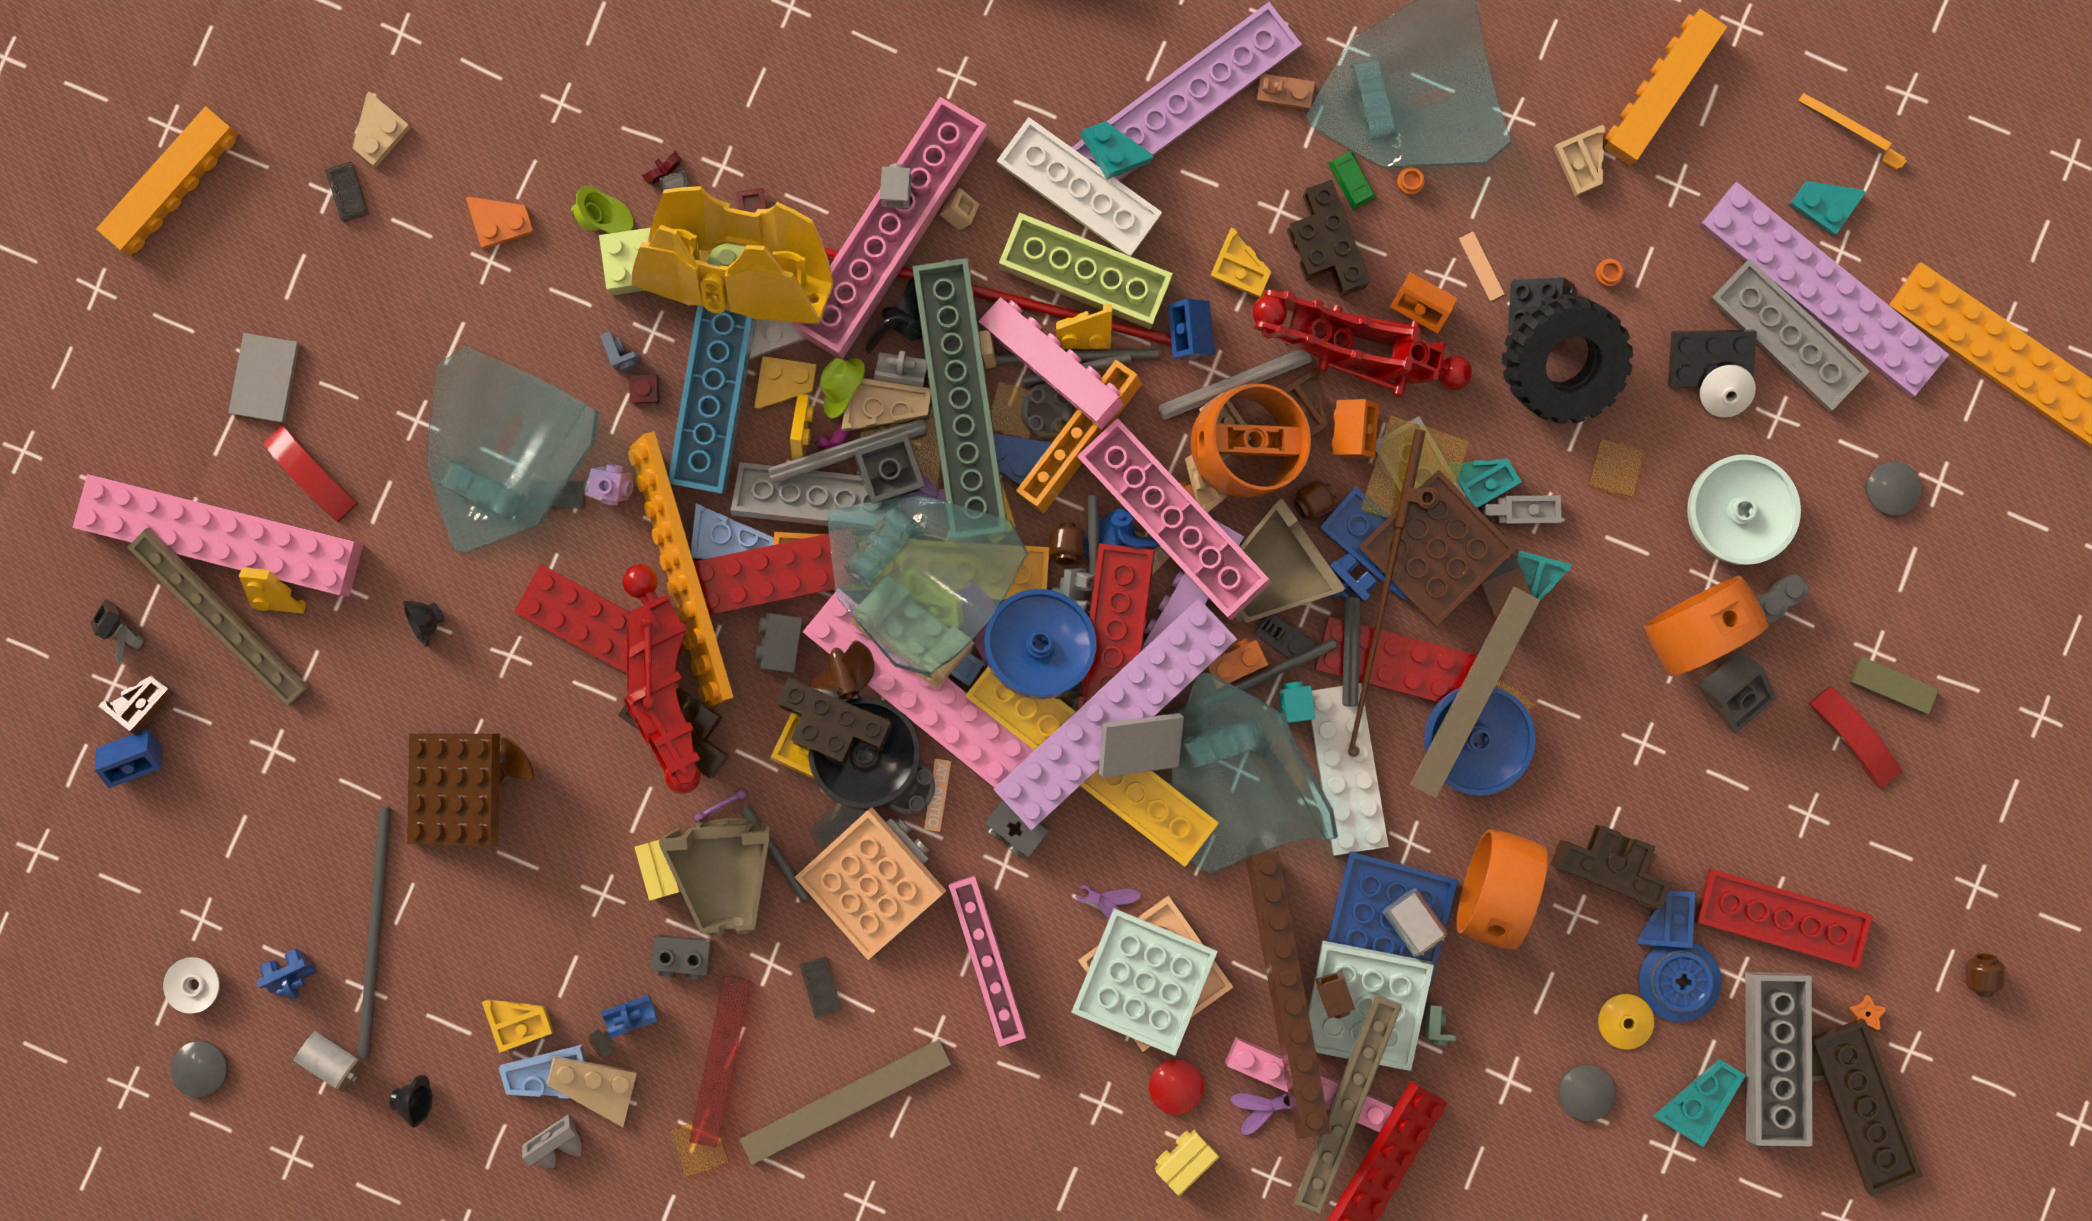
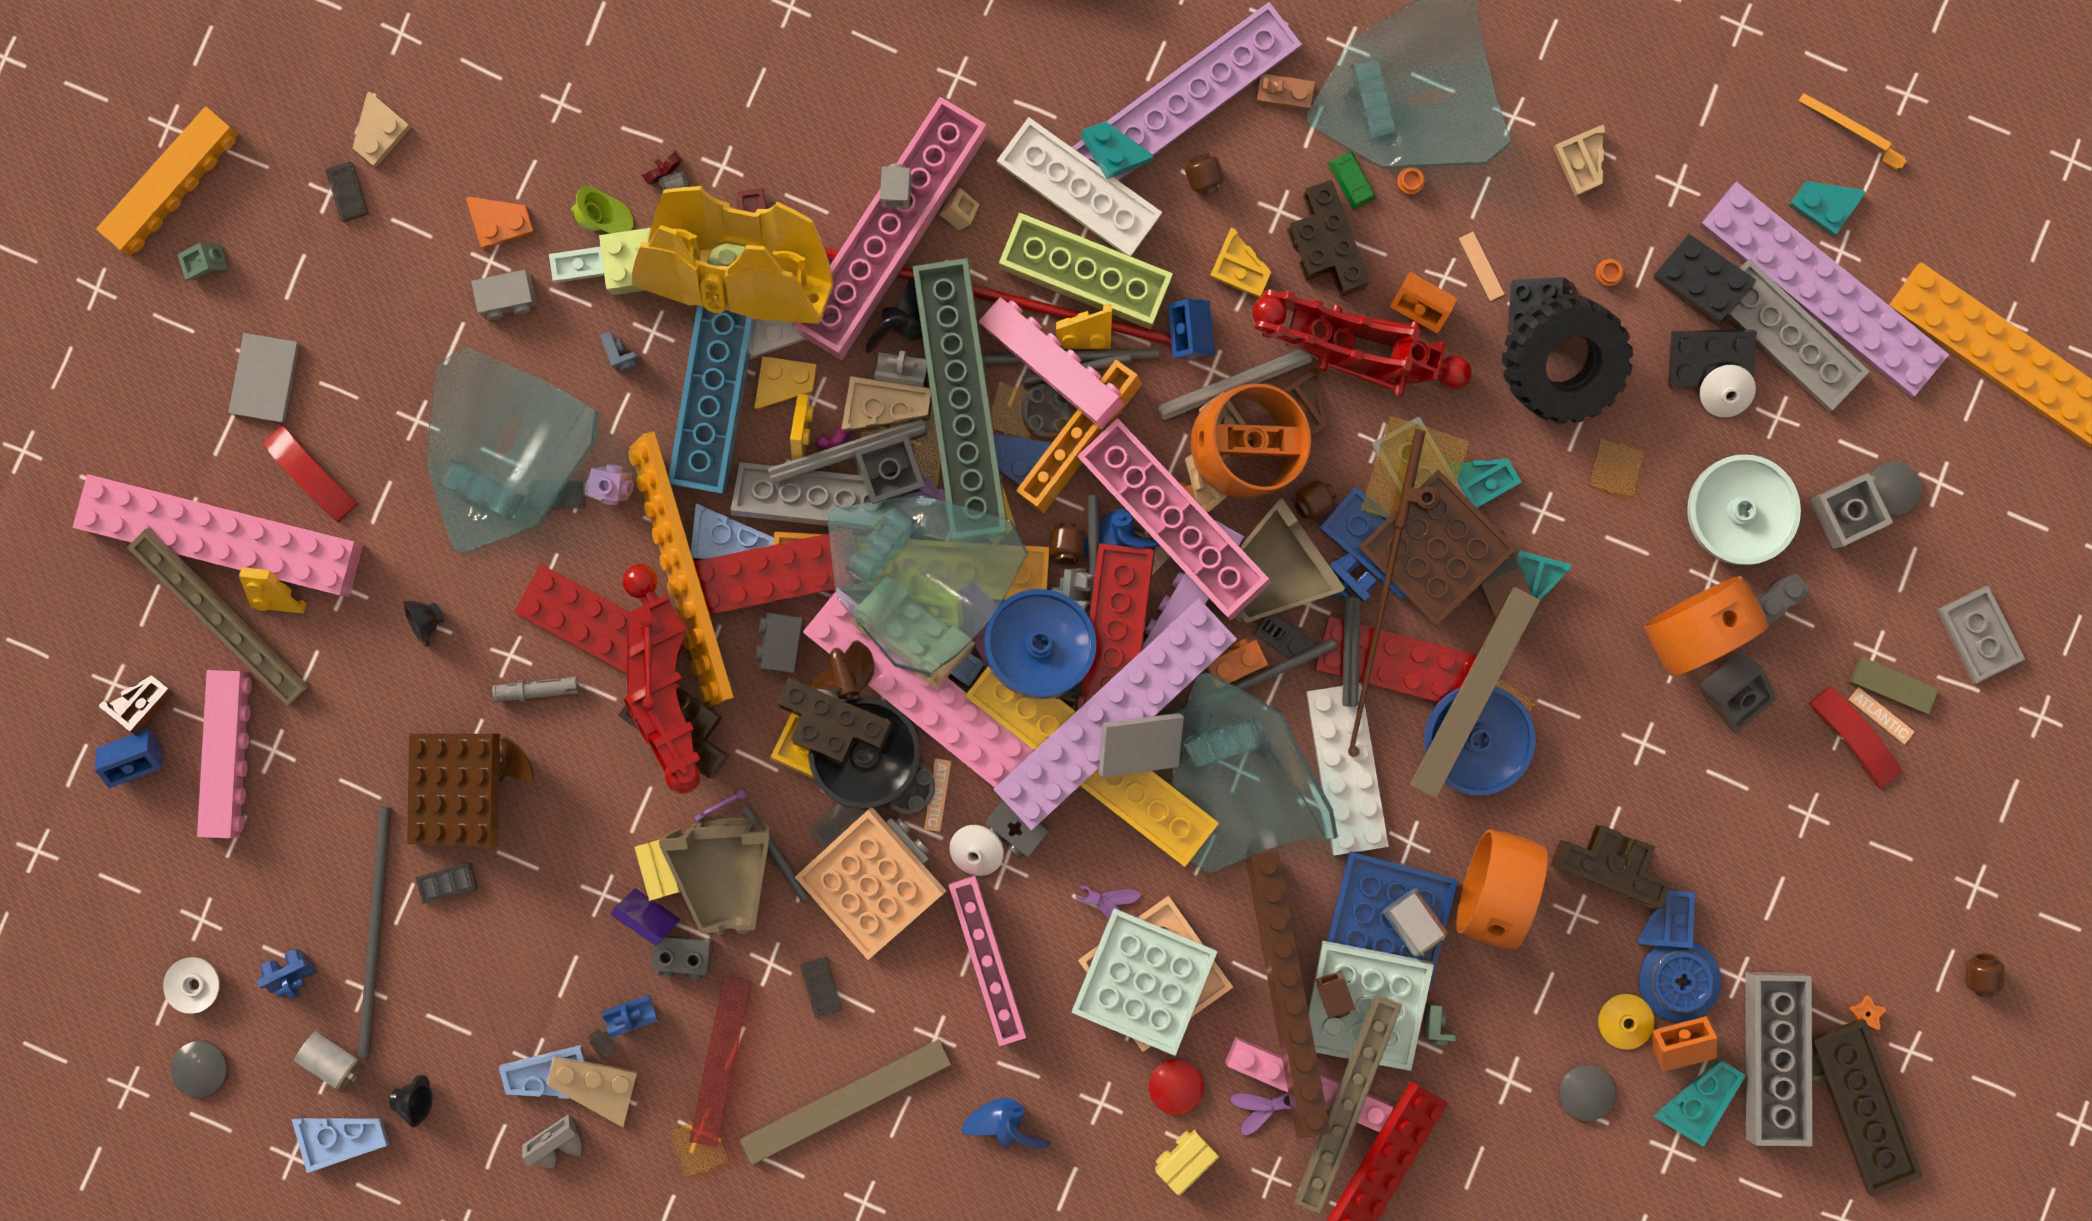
piece [90,599,144,662] -> none
yellow wing [482,999,554,1053] -> none
dark red plate [629,374,659,404] -> none
lime piece [820,357,865,419] -> none
tan tile [979,330,996,369] -> none
teal brick [1278,681,1315,723] -> none
orange brick [1332,399,1379,459] -> none
light grey hinge [1482,495,1562,524] -> none
light orange brick [1603,9,1728,167] -> none
red plate [1695,869,1873,969] -> none
none -> sand green bracket [177,242,228,280]
none -> bright pink brick [197,670,252,838]
none -> light blue wing [292,1118,390,1173]
none -> tile [415,862,478,904]
none -> light grey brick [471,270,537,320]
none -> light grey pin [492,676,579,703]
none -> light aqua plate [549,246,605,283]
none -> dark purple tile [611,888,680,946]
none -> white dish [950,825,1004,876]
none -> blue piece [961,1098,1050,1148]
none -> reddish brown head [1185,153,1224,196]
none -> orange brick [1652,1016,1717,1072]
none -> black plate [1654,234,1756,325]
none -> light grey brick [1809,473,1893,549]
none -> light nougat sticker [1848,687,1914,745]
none -> light grey tile [1936,585,2026,684]

